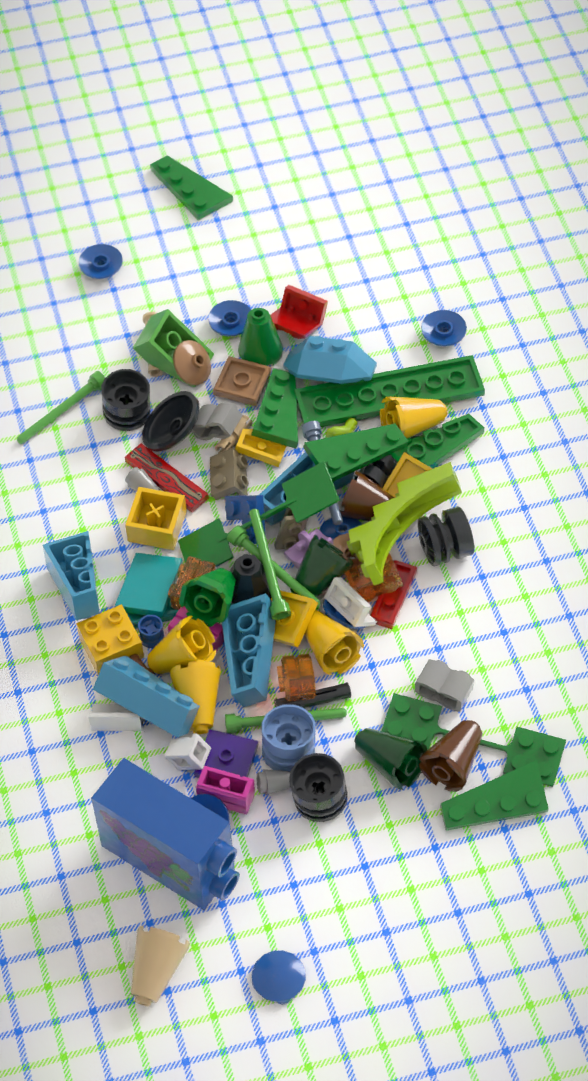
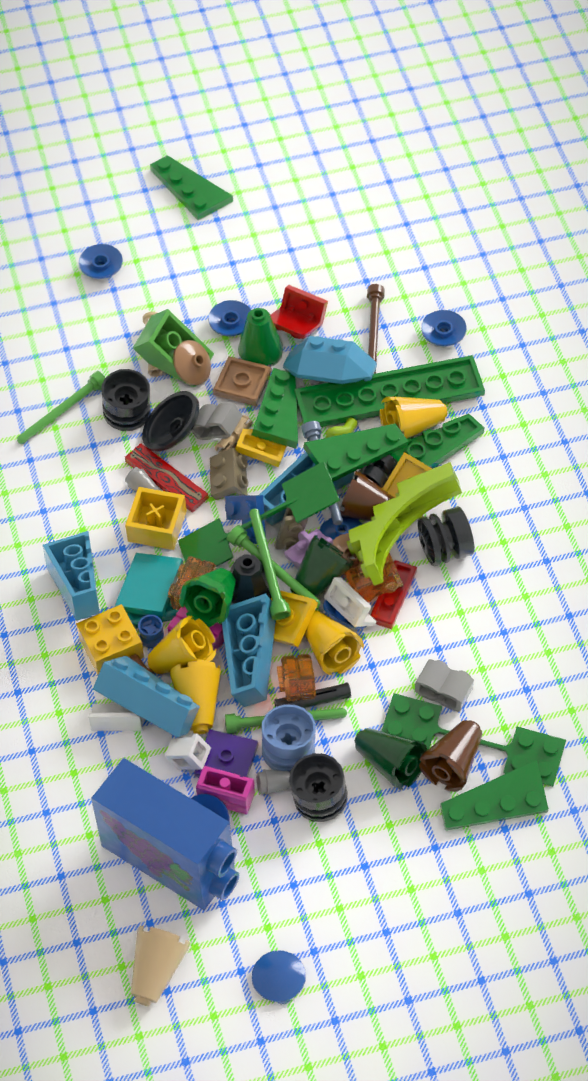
none -> reddish brown piece [367,284,385,374]

